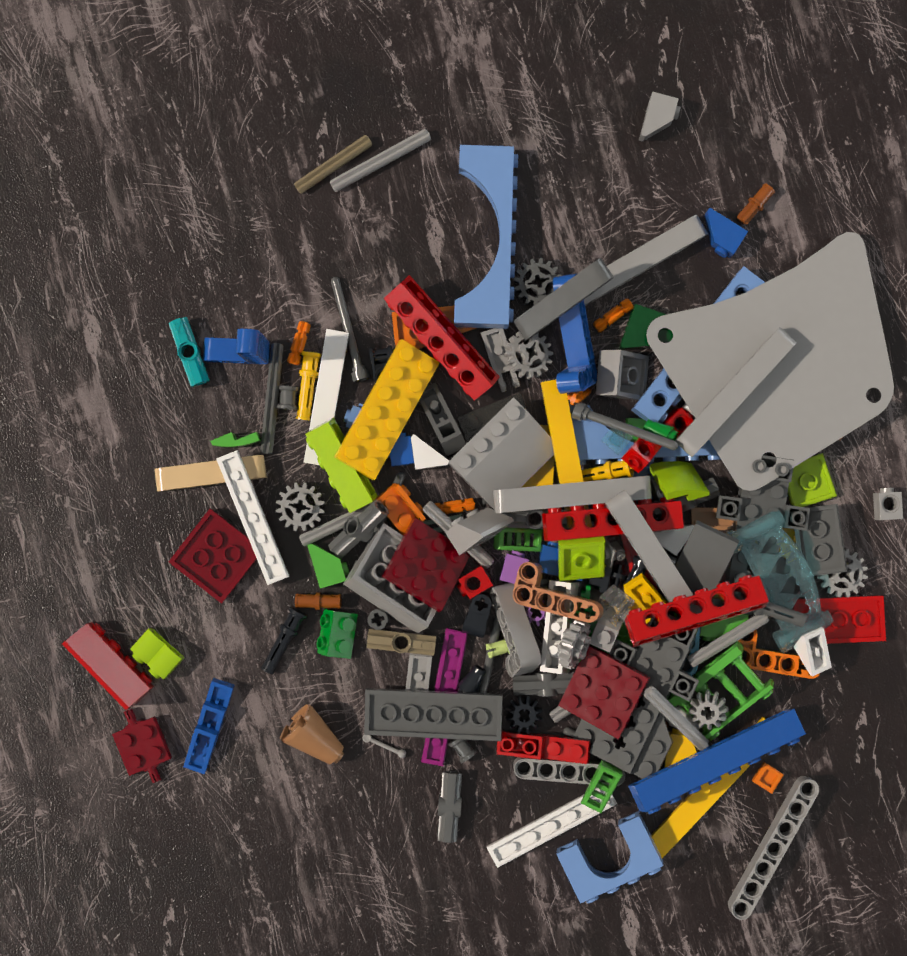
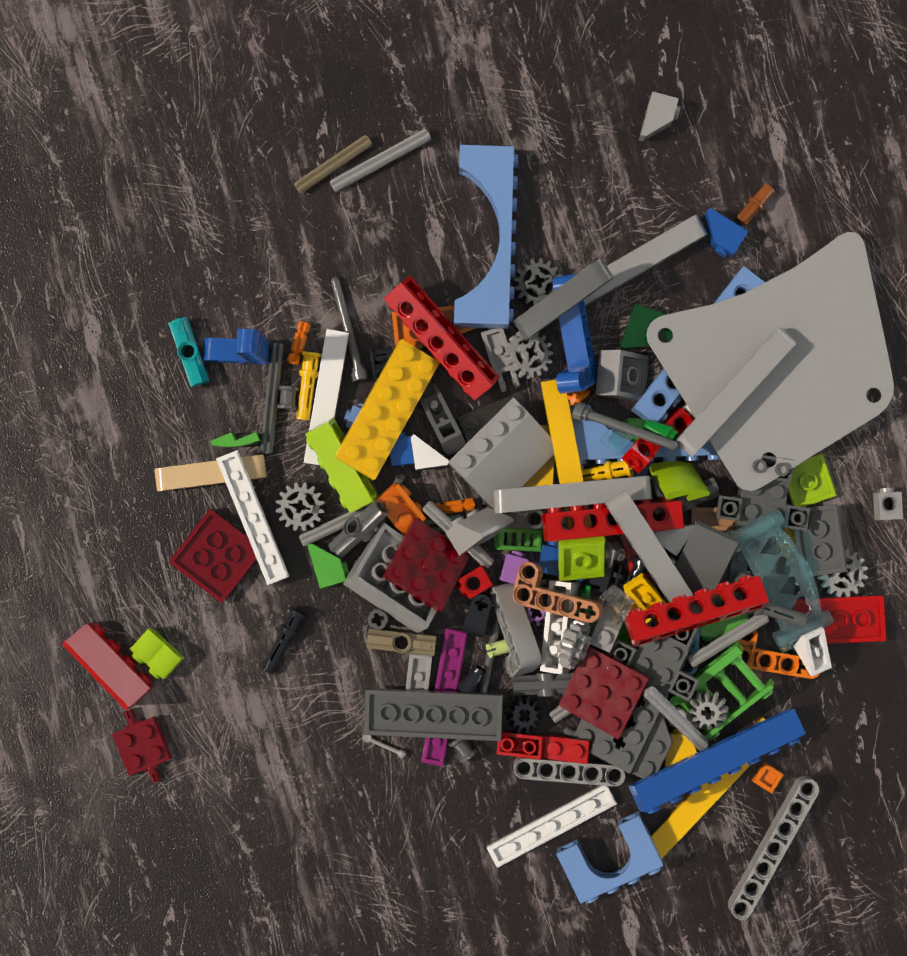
blue slope [183,678,235,775] -> none
medium nougat cone [280,704,344,764] -> none
dark orange pin [295,592,342,610] -> none
green bracket [317,609,358,659] -> none
dark grey piece [437,771,462,843] -> none
bright green slope [581,759,623,813] -> none
orange axle [593,298,634,332] -> none

